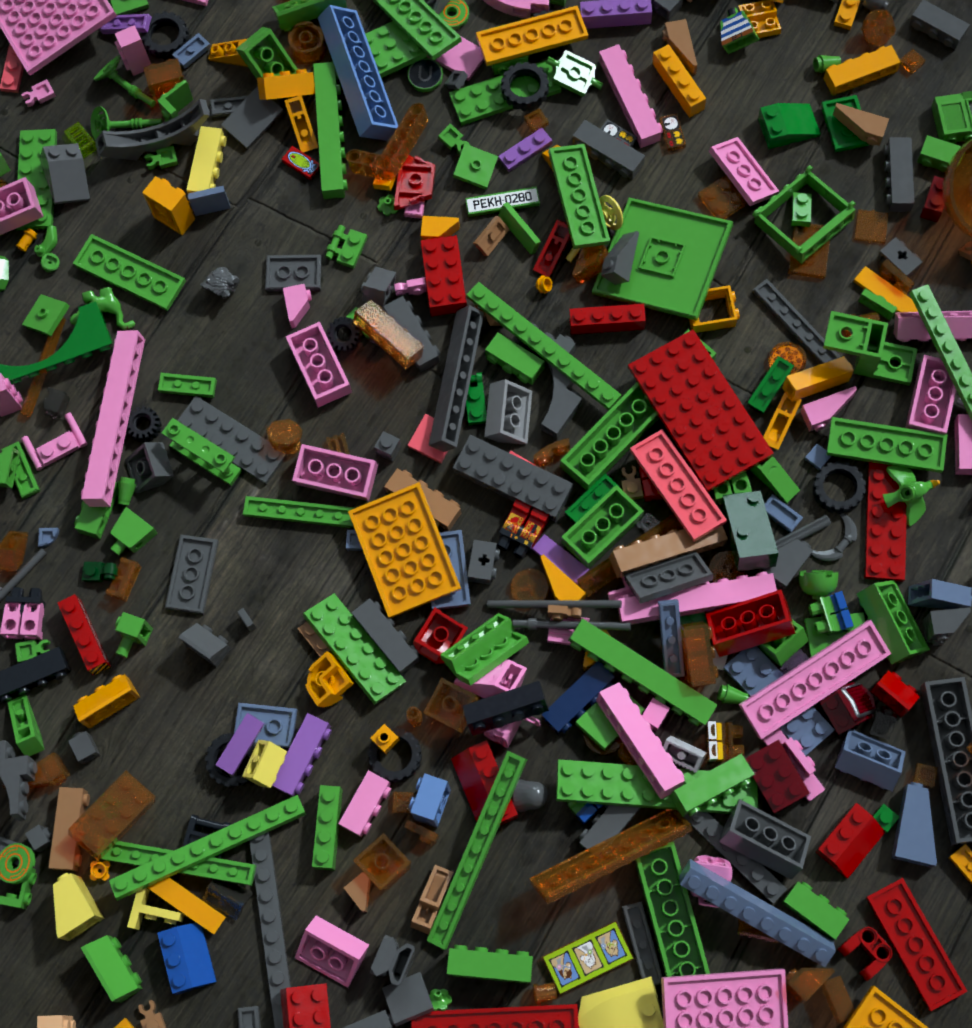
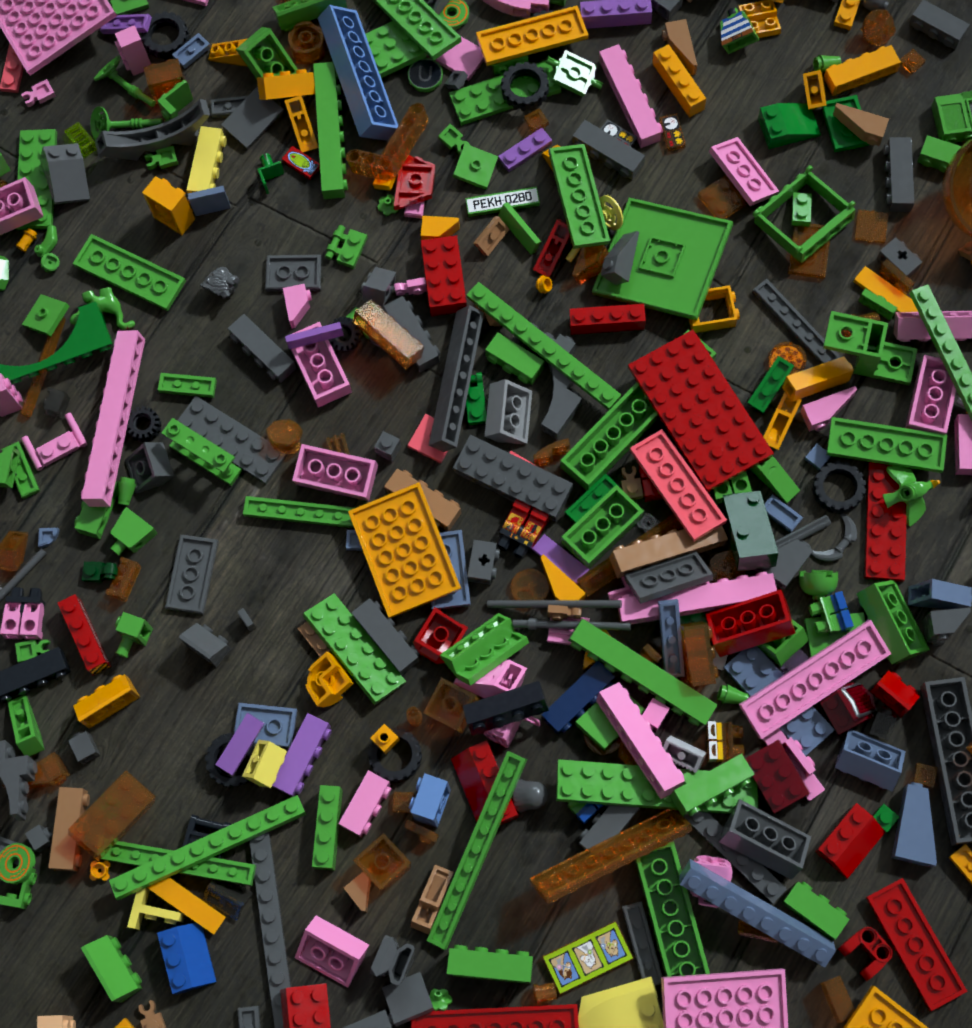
light yellow slope [53,873,105,941] -> none
clear orange slope [785,968,835,1003] -> none
dark red brick [920,176,952,222] -> none
none -> dark grey brick [228,314,297,383]
none -> green bracket [258,153,284,194]
none -> medium lavender tile [285,322,344,350]
none -> clear orange plate [639,644,662,666]
none -> light orange slope [803,70,827,110]

